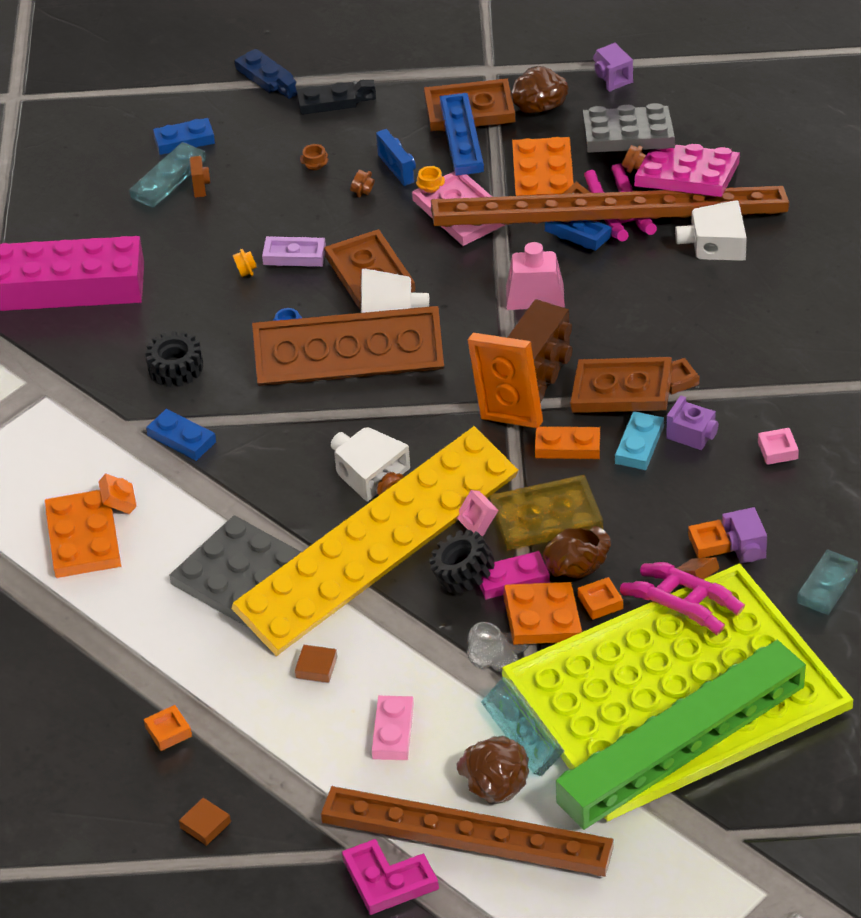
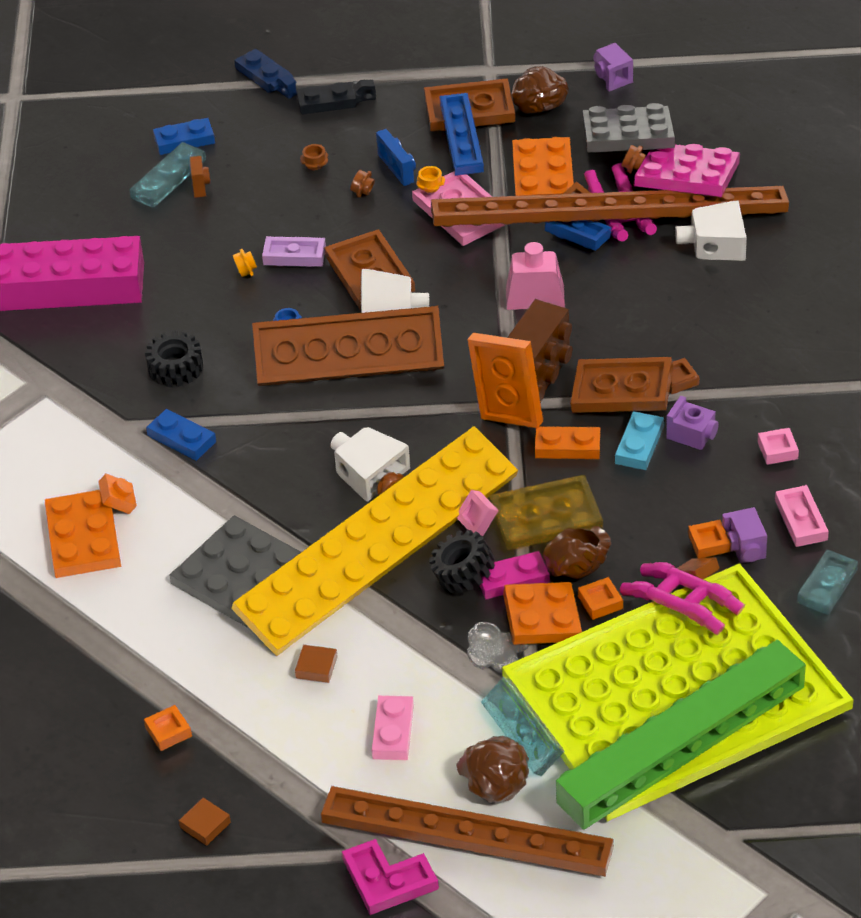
none -> bright pink plate [775,485,829,547]

